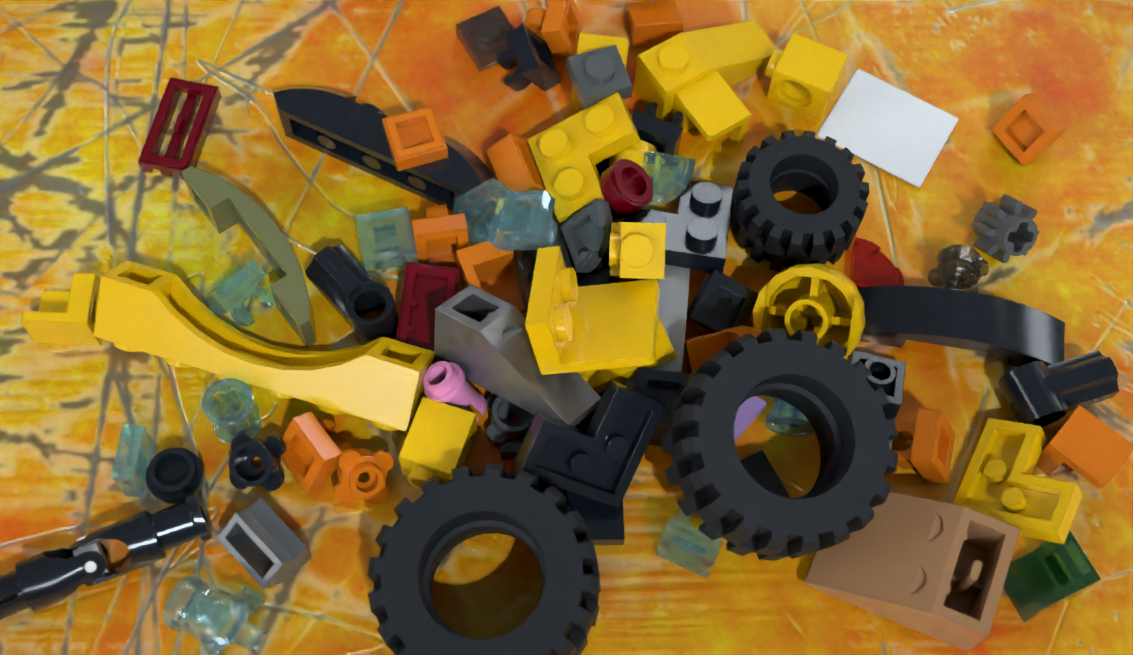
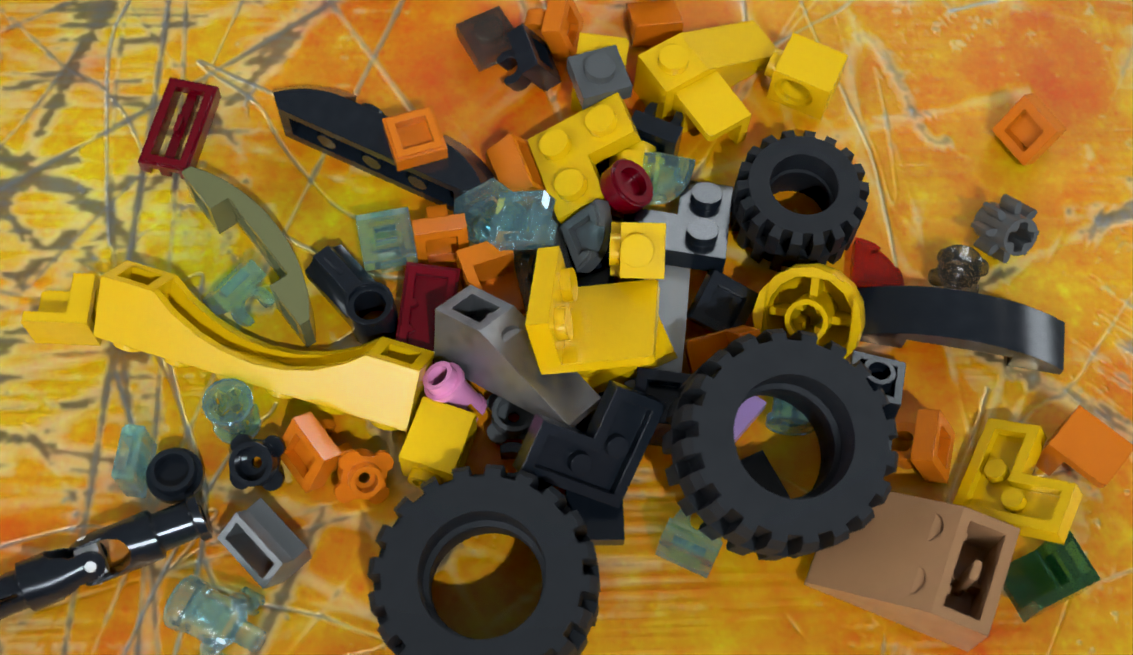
white sticker [817,69,958,187] -> none
black piece [998,350,1119,428] -> none

